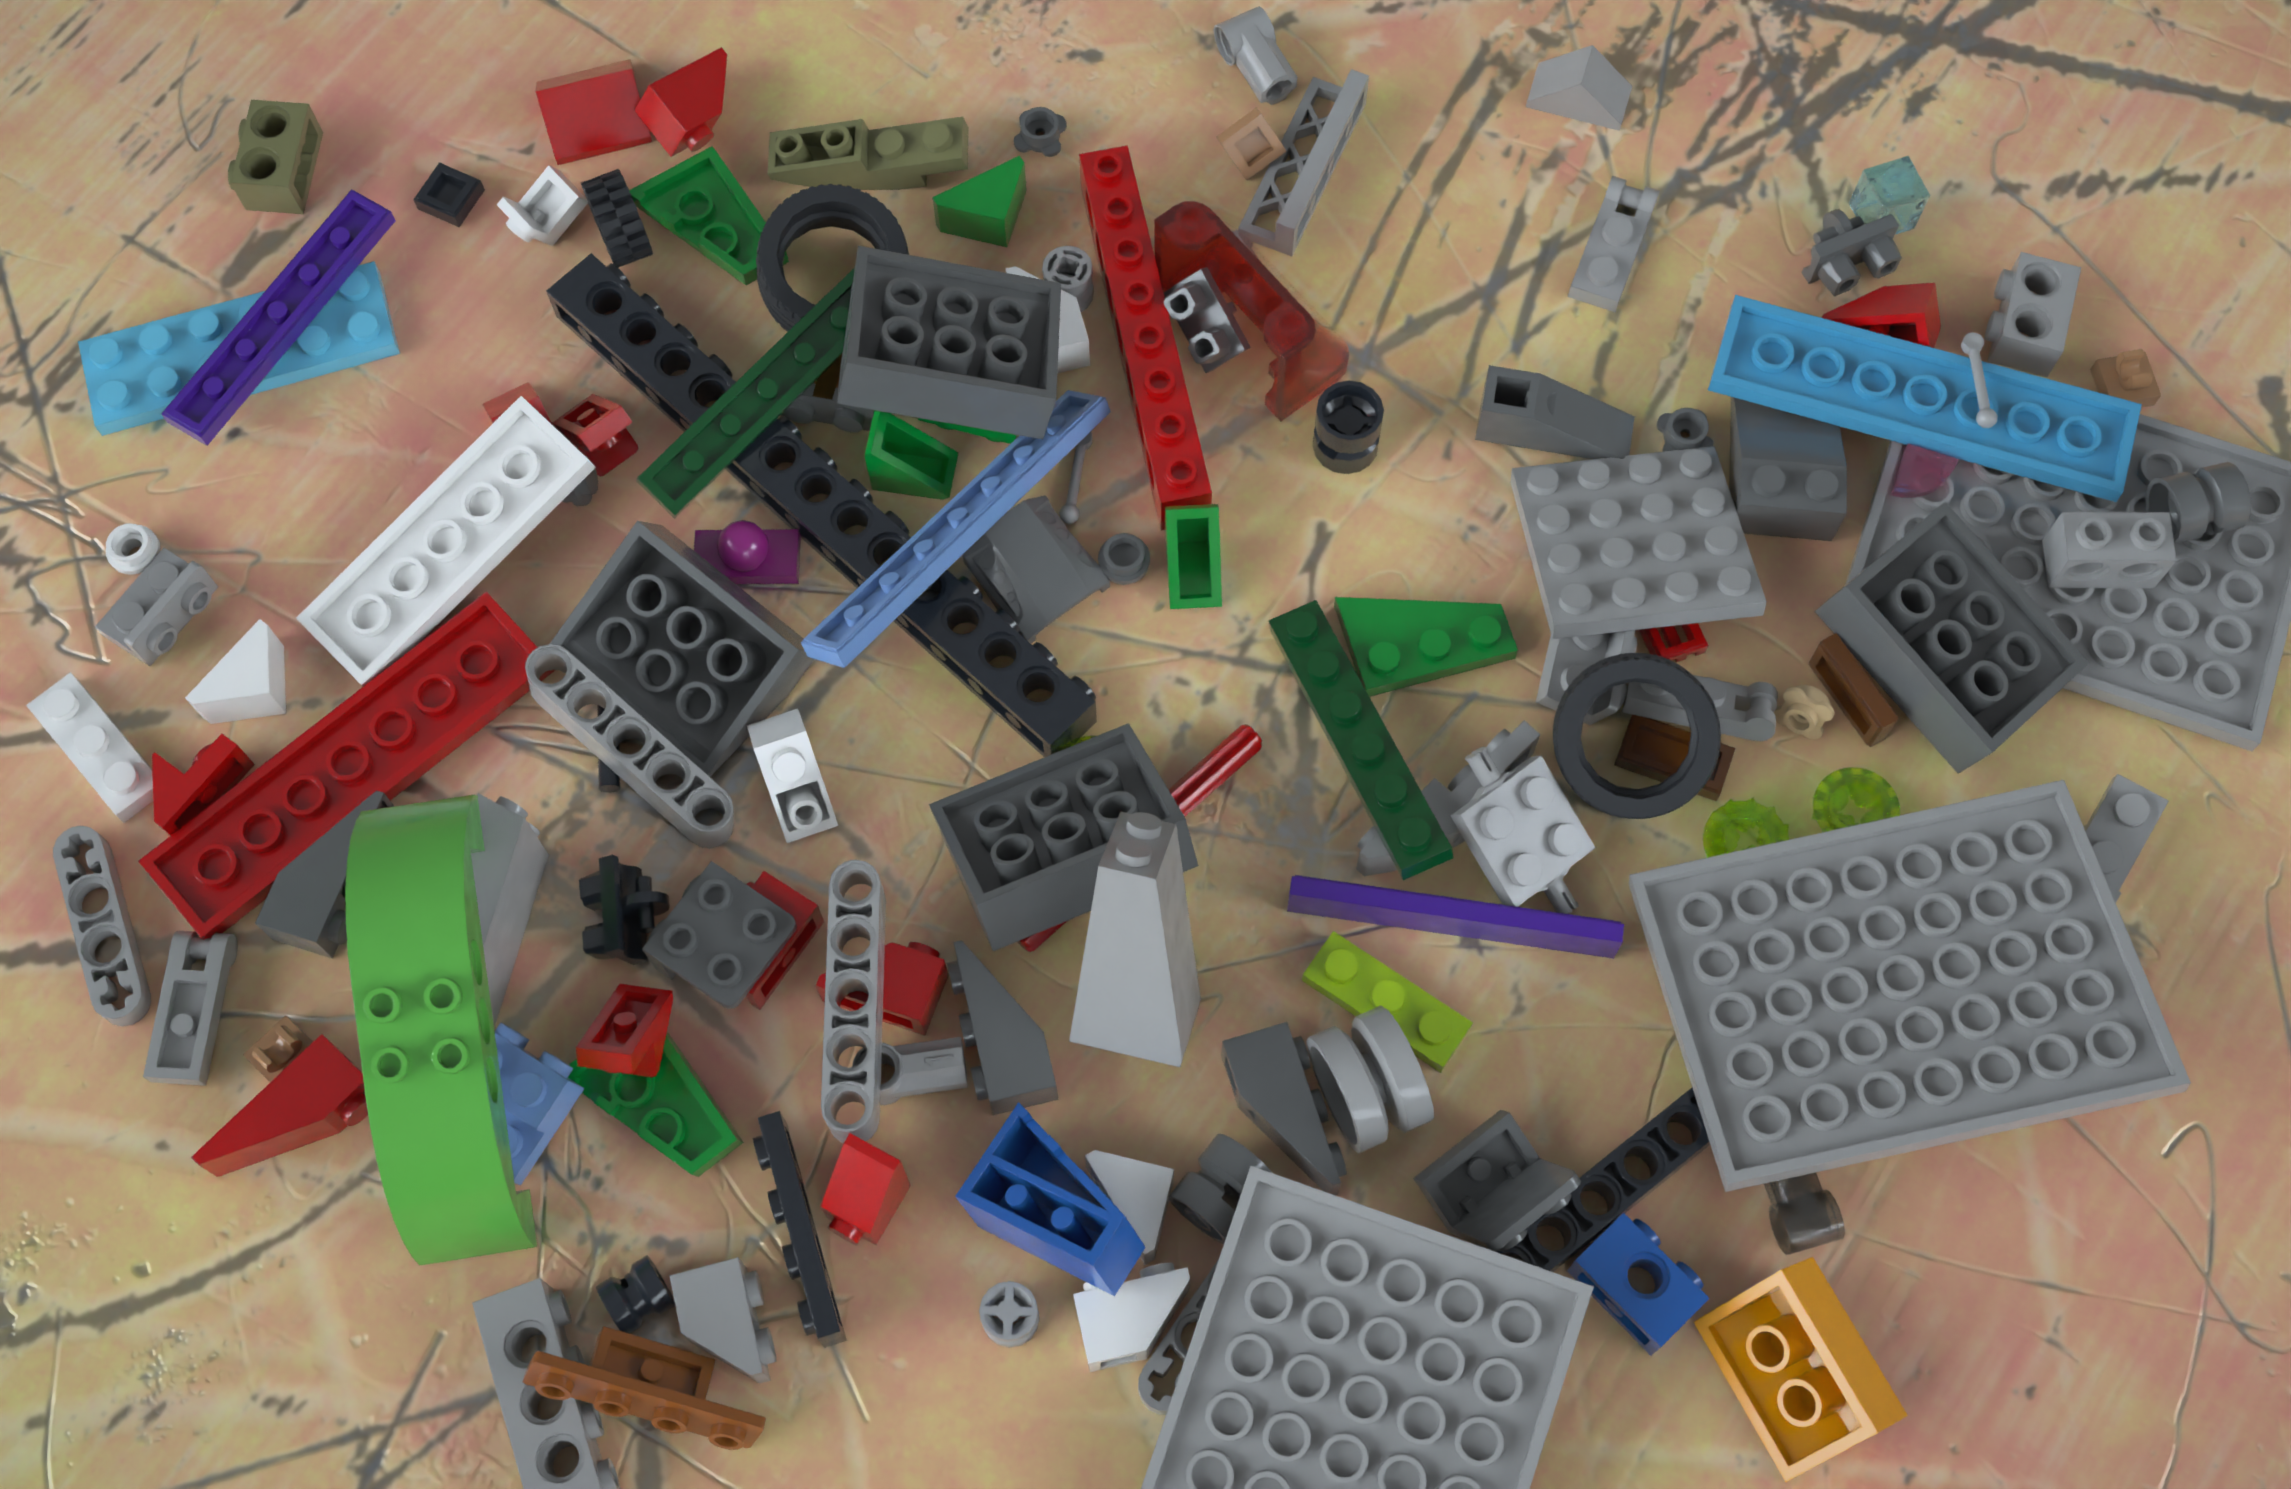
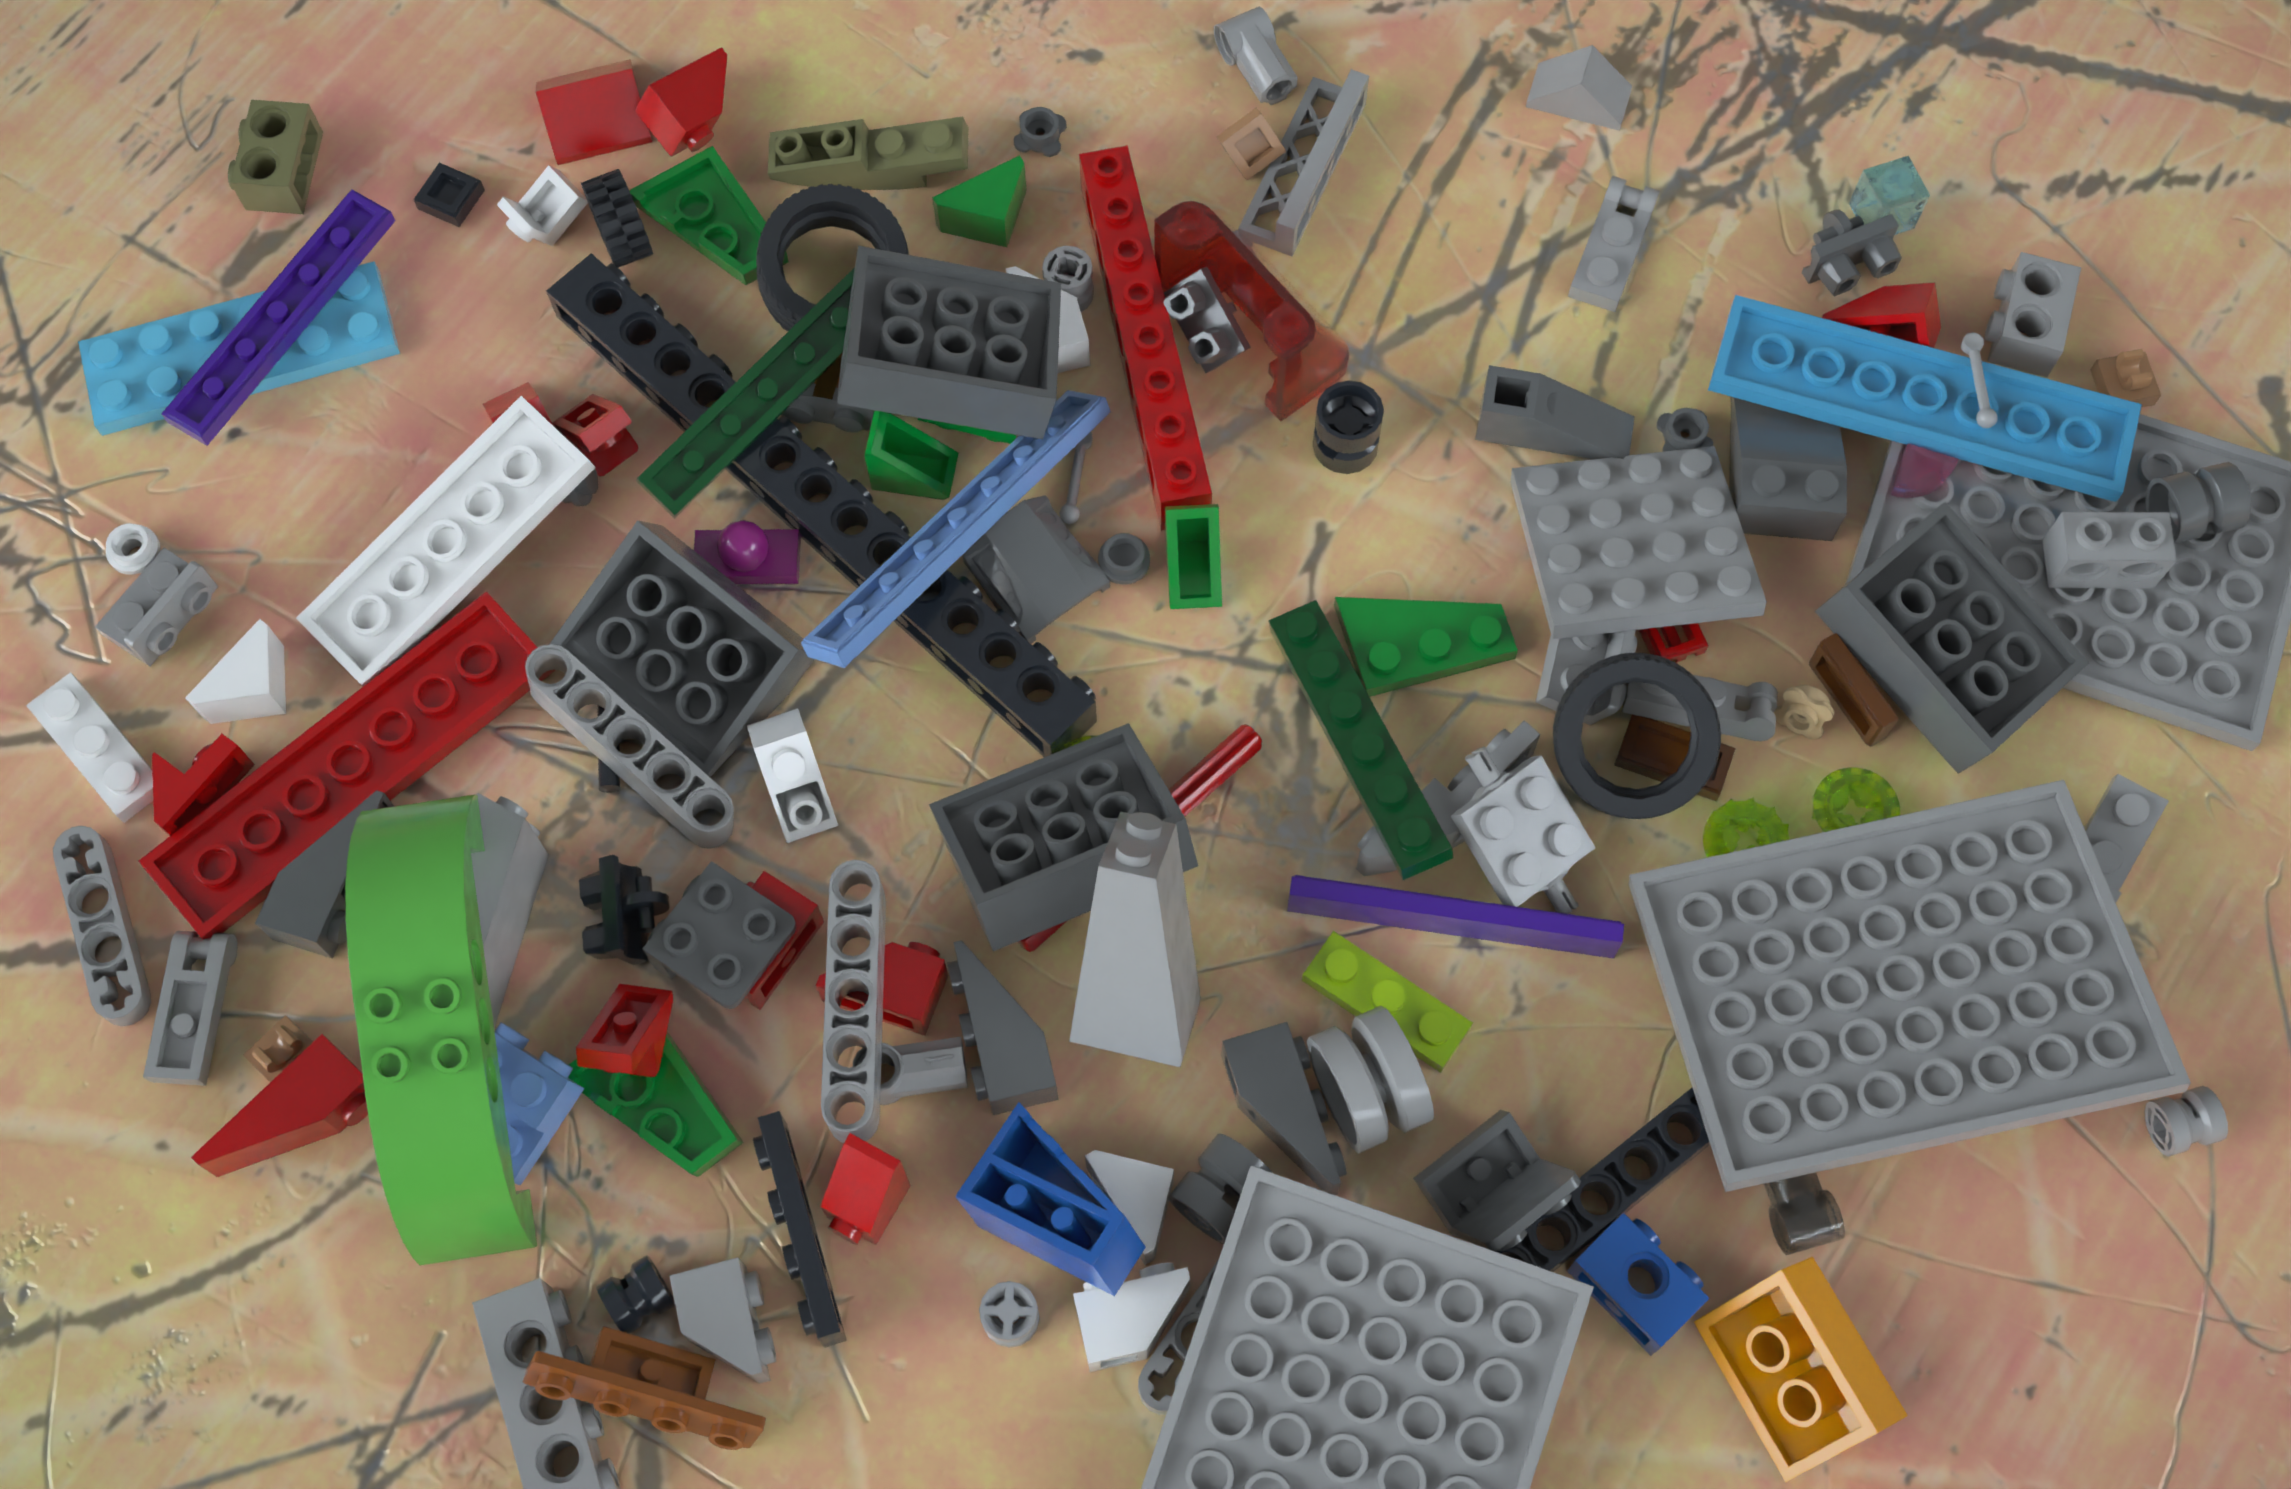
none -> light grey wheel [2144,1086,2228,1156]

